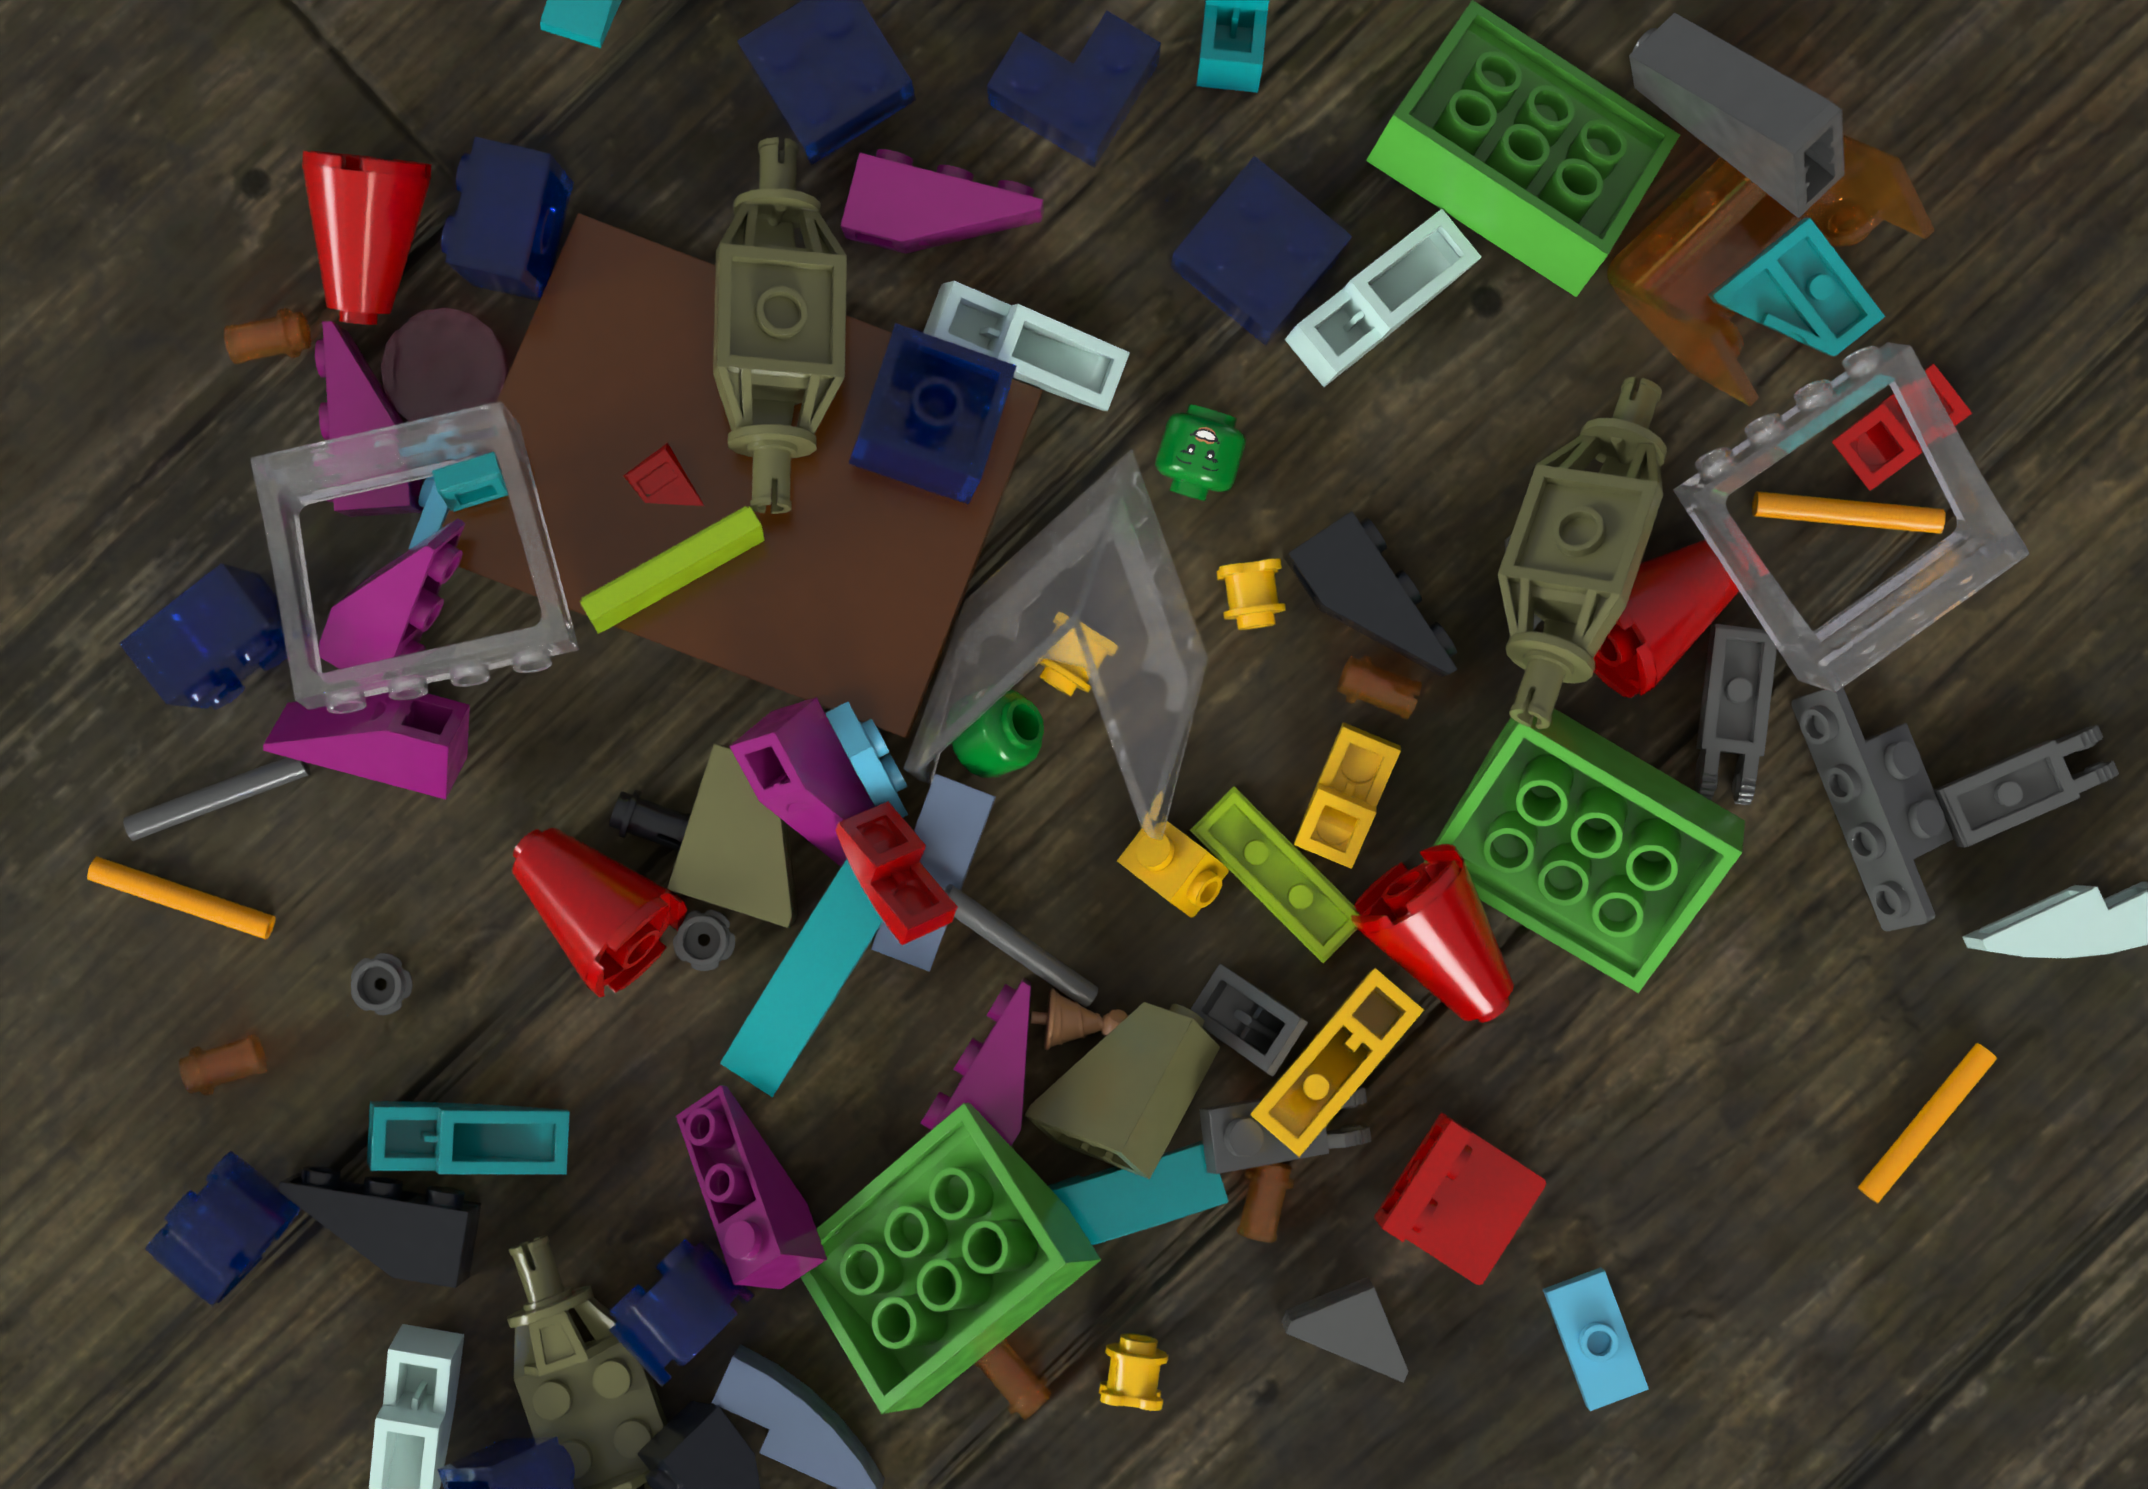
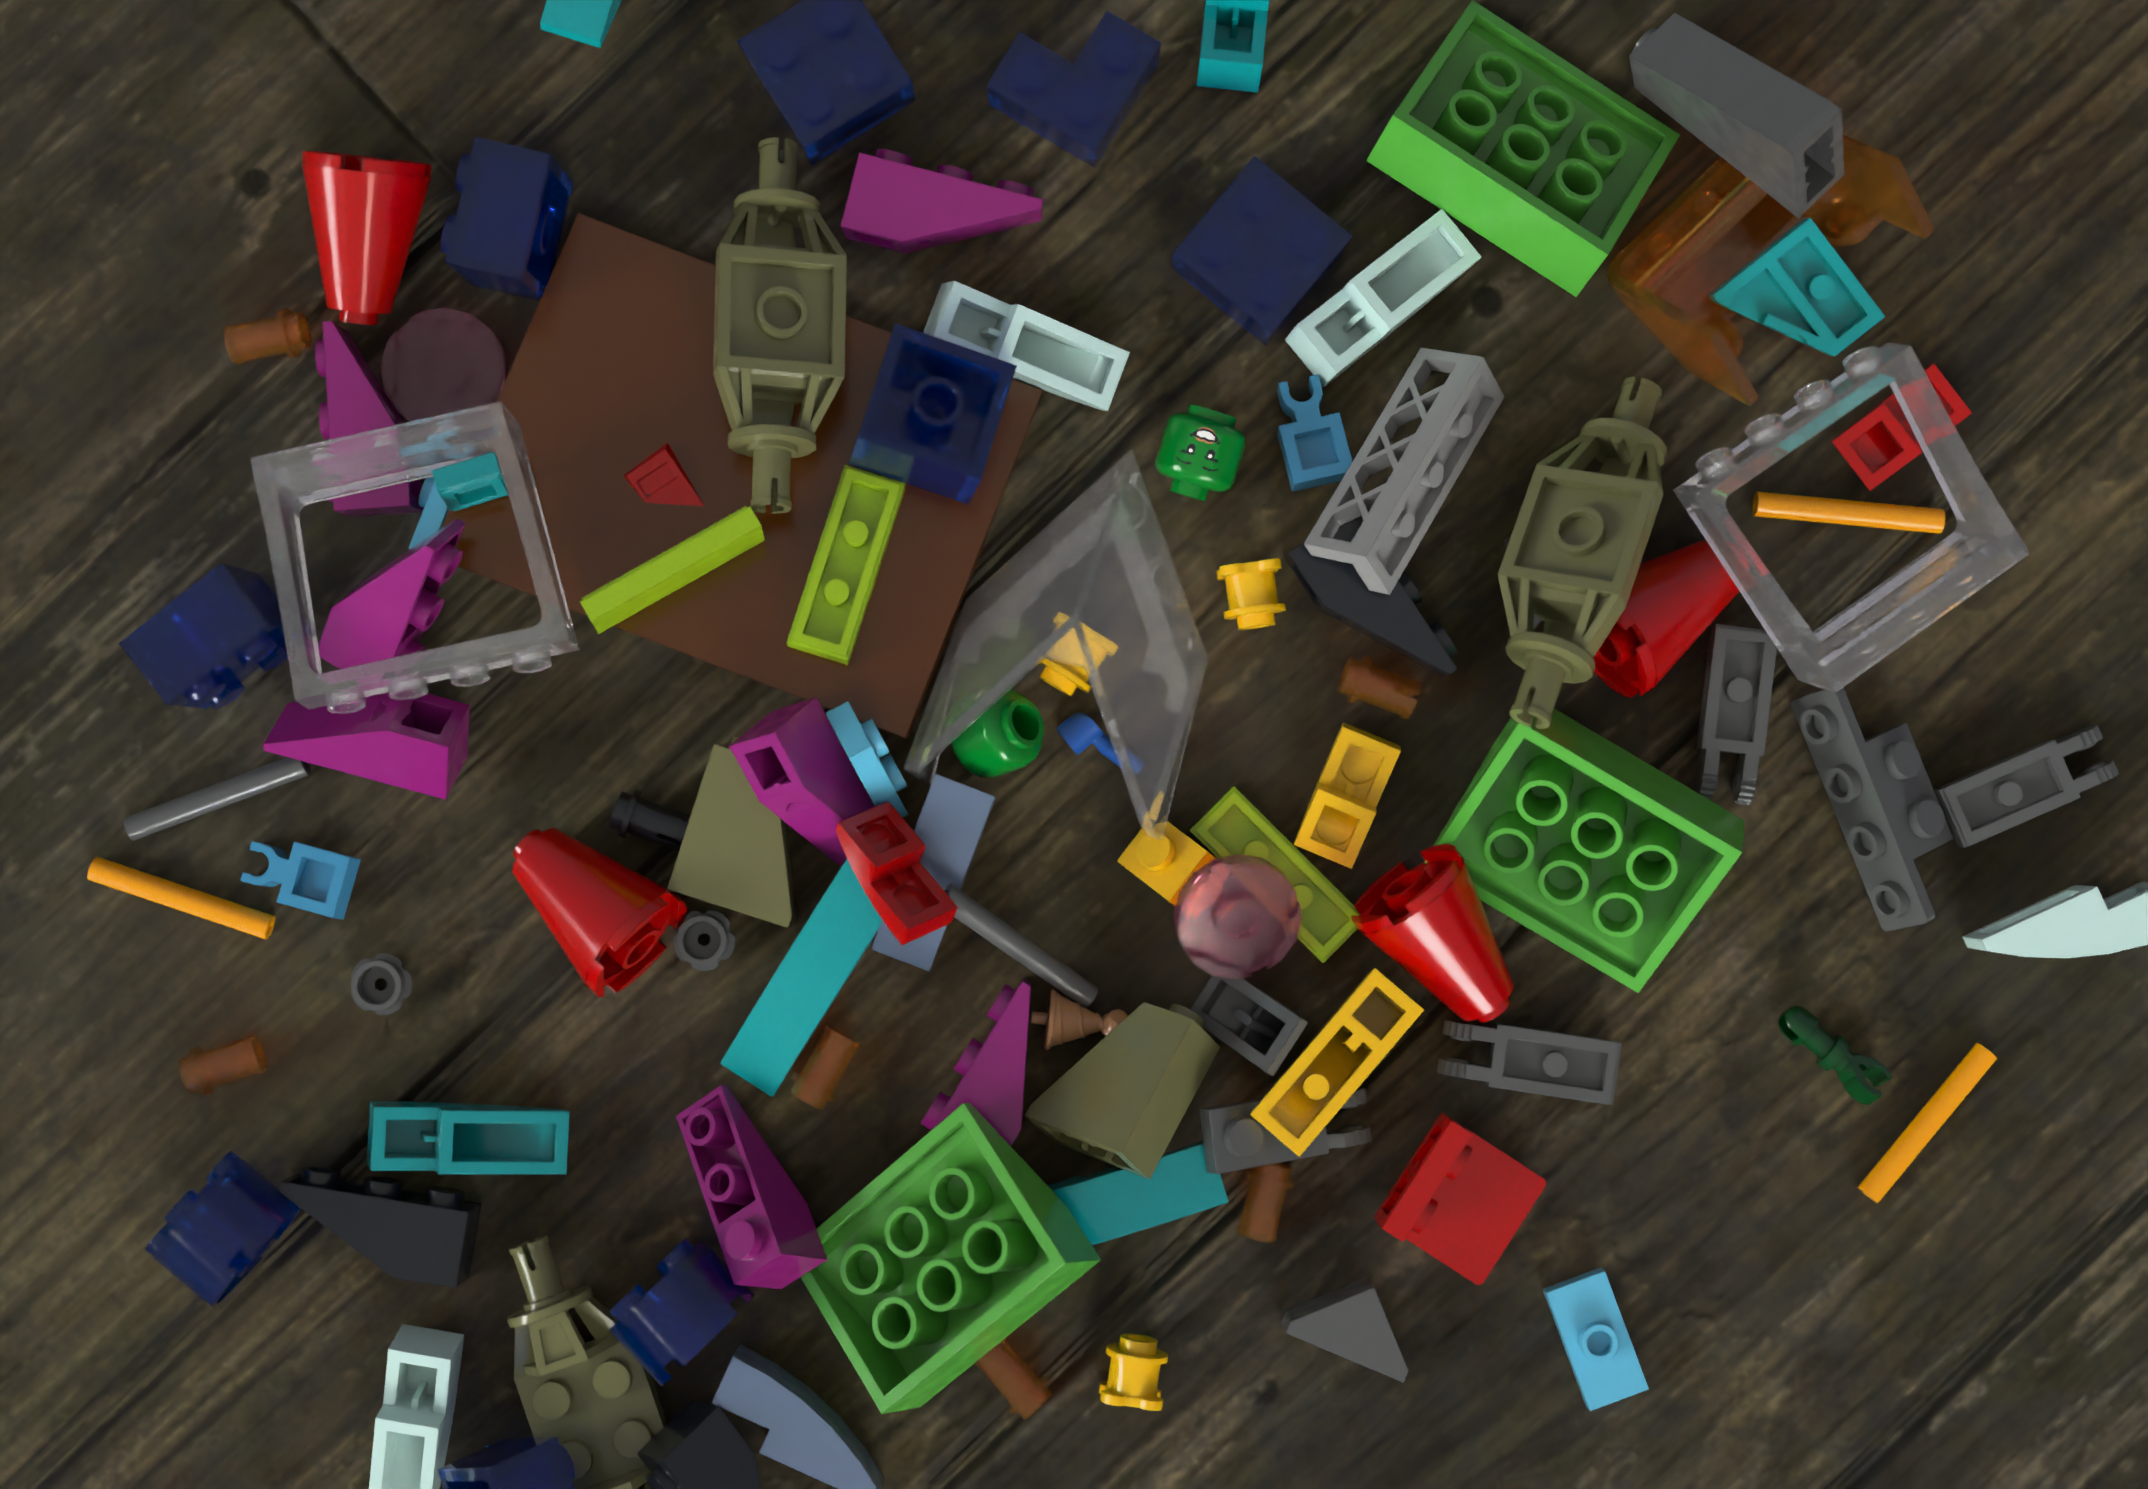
none -> dark azure plate [240,841,361,920]
none -> lime tile [787,465,905,665]
none -> clear orange pin [790,1025,861,1110]
none -> blue hand [1057,713,1142,777]
none -> clear pink tile [1173,854,1302,979]
none -> dark azure plate [1277,374,1353,492]
none -> light grey fence [1304,348,1505,595]
none -> dark grey hinge [1437,1020,1622,1105]
none -> dark green piece [1778,1006,1893,1105]

